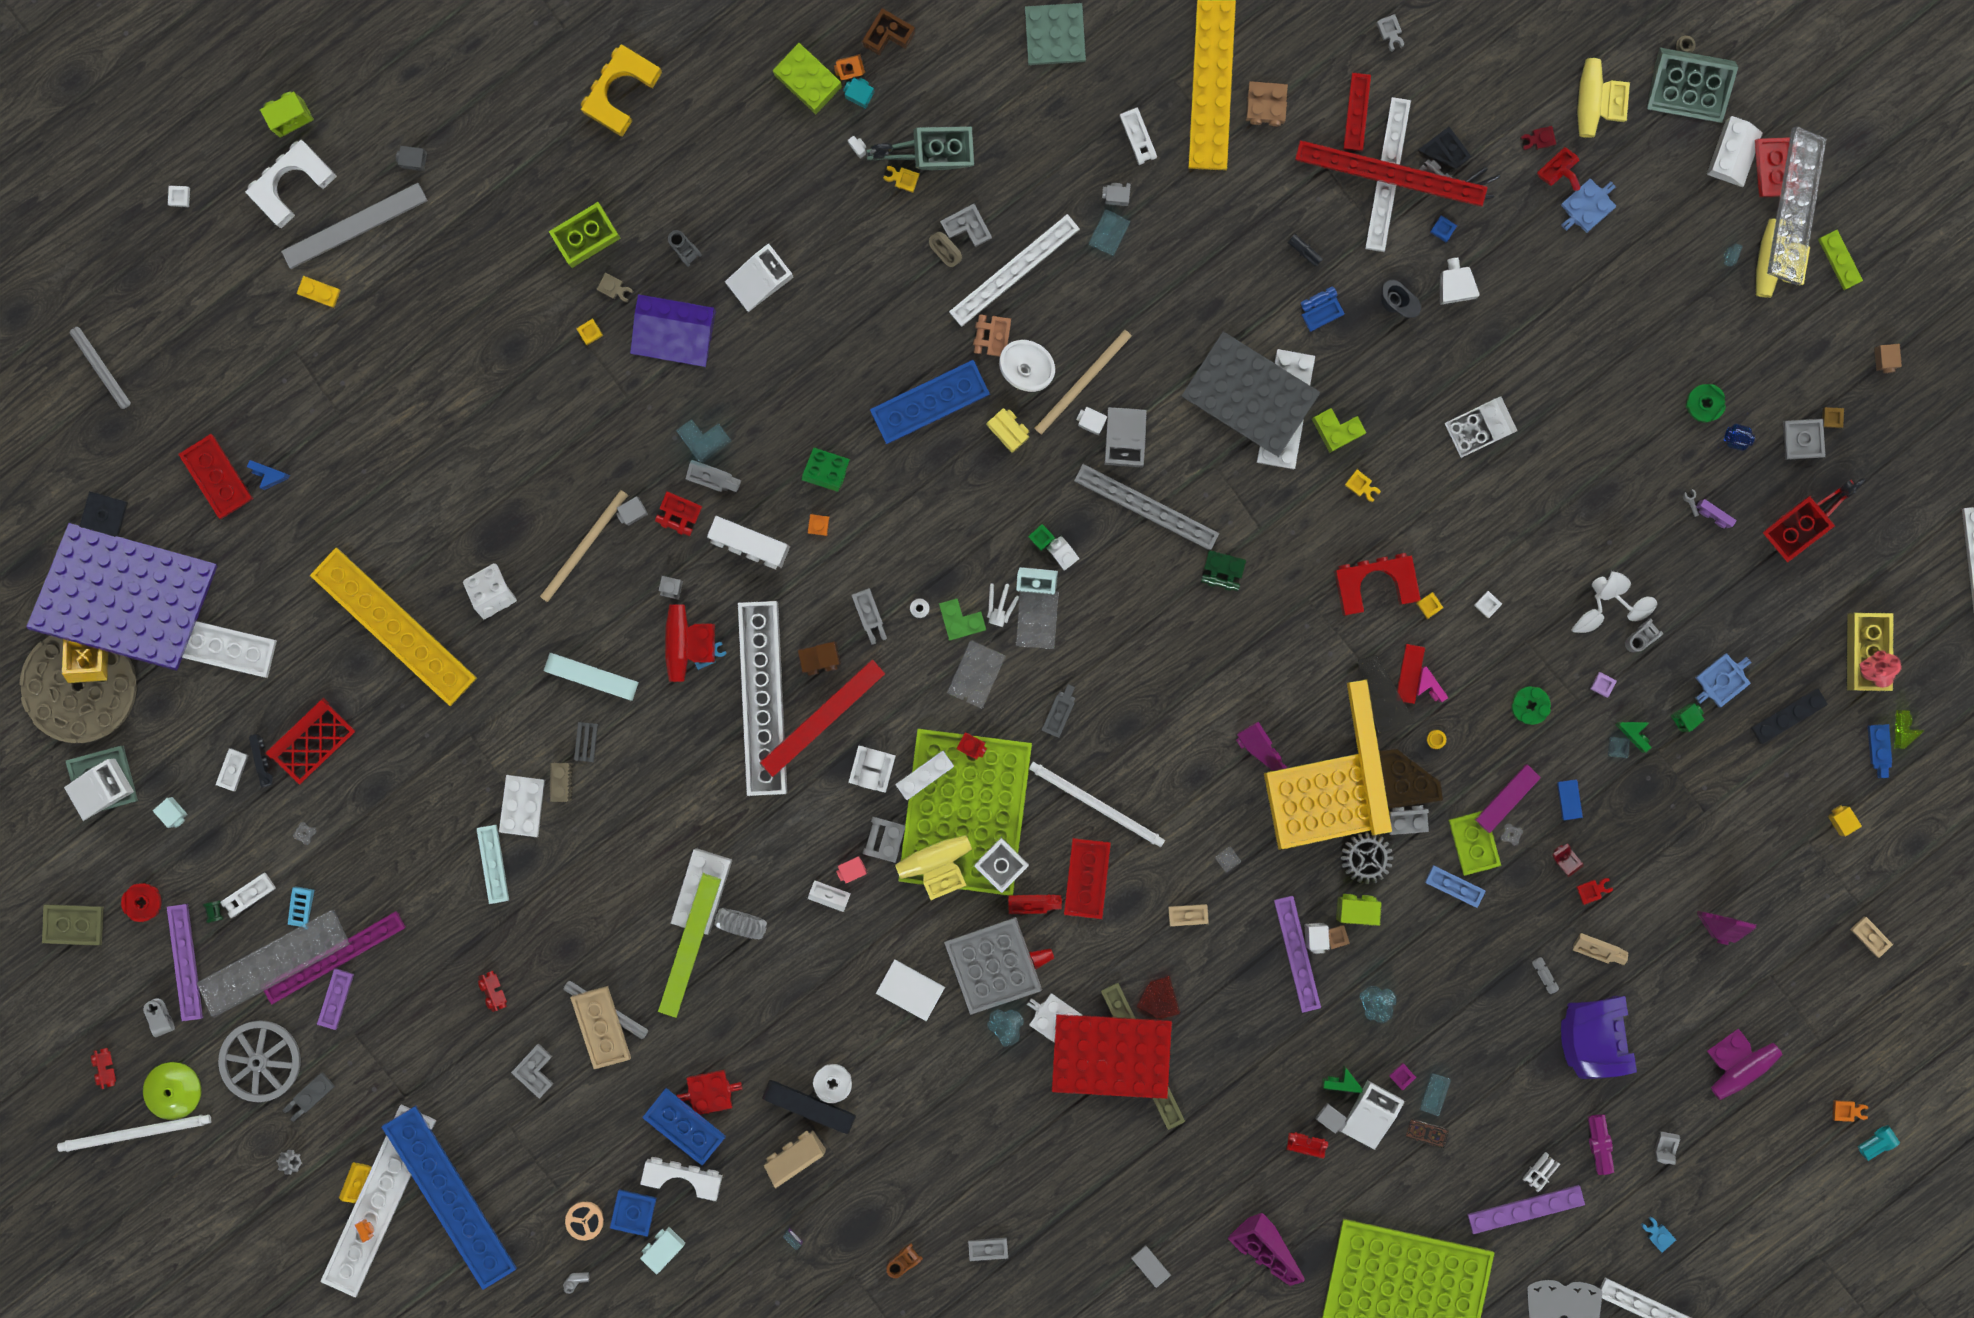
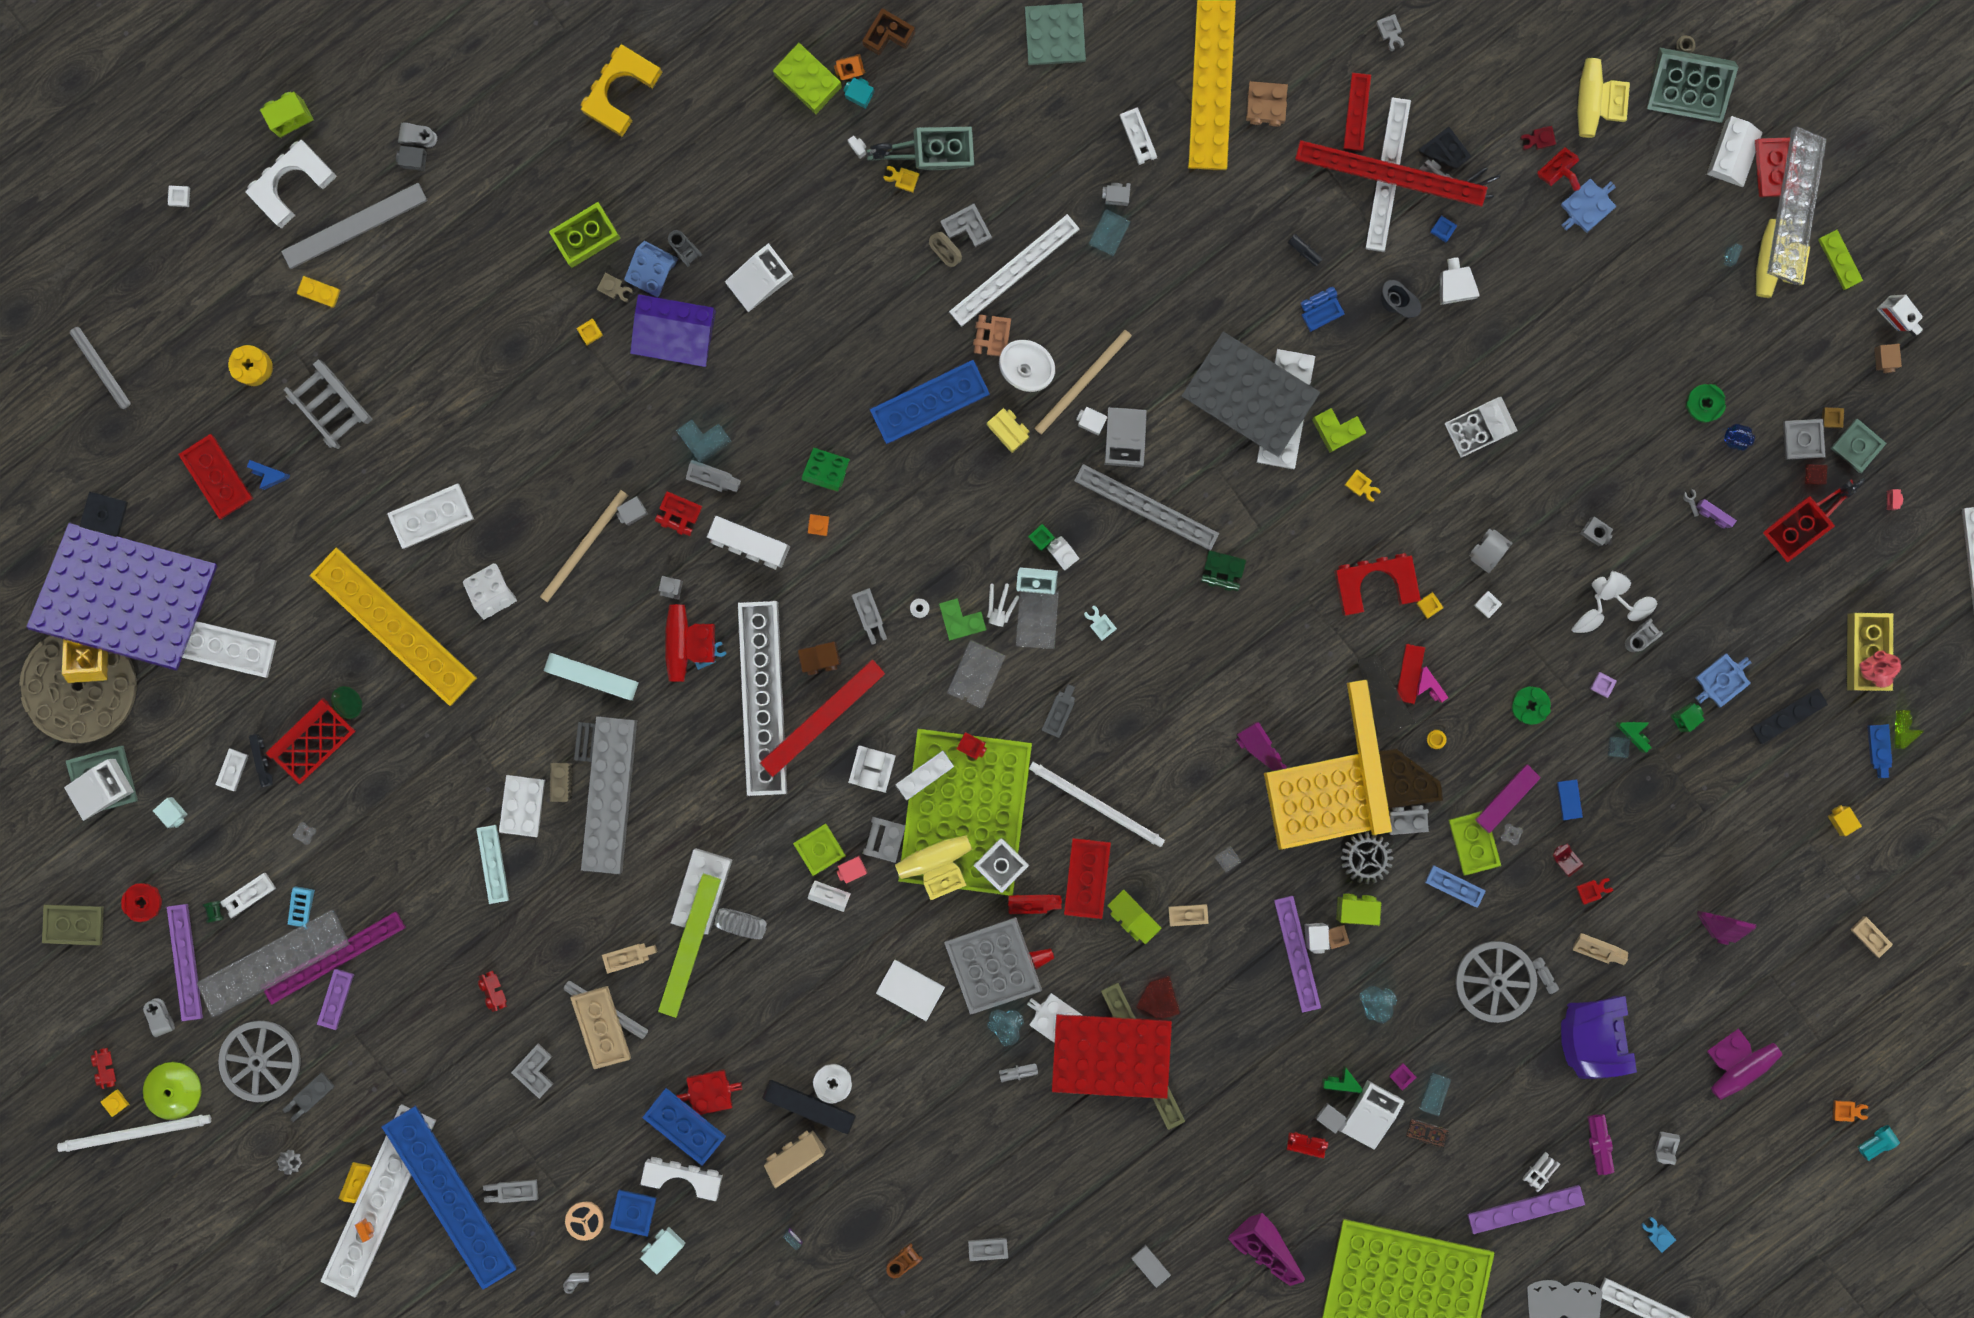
none -> yellow plate [101,1089,129,1117]
none -> yellow brick [228,345,273,386]
none -> light grey fence [284,359,373,449]
none -> dark green piece [331,686,362,719]
none -> white plate [387,484,474,549]
none -> light grey piece [398,123,437,147]
none -> light grey hinge [483,1179,538,1203]
none -> light grey brick [581,717,638,874]
none -> tan hinge [602,943,658,974]
none -> medium blue bracket [624,241,678,297]
none -> lime plate [793,823,846,876]
none -> light grey axle [999,1064,1038,1082]
none -> light aqua plate [1084,606,1117,641]
none -> lime brick [1107,890,1162,944]
none -> light grey wheel [1455,941,1537,1023]
none -> light grey brick [1469,529,1513,573]
none -> light grey brick [1580,517,1613,546]
none -> clear red plate [1805,464,1827,485]
none -> sand green plate [1830,419,1887,473]
none -> white torso [1877,295,1923,337]
none -> coral plate [1887,489,1903,510]

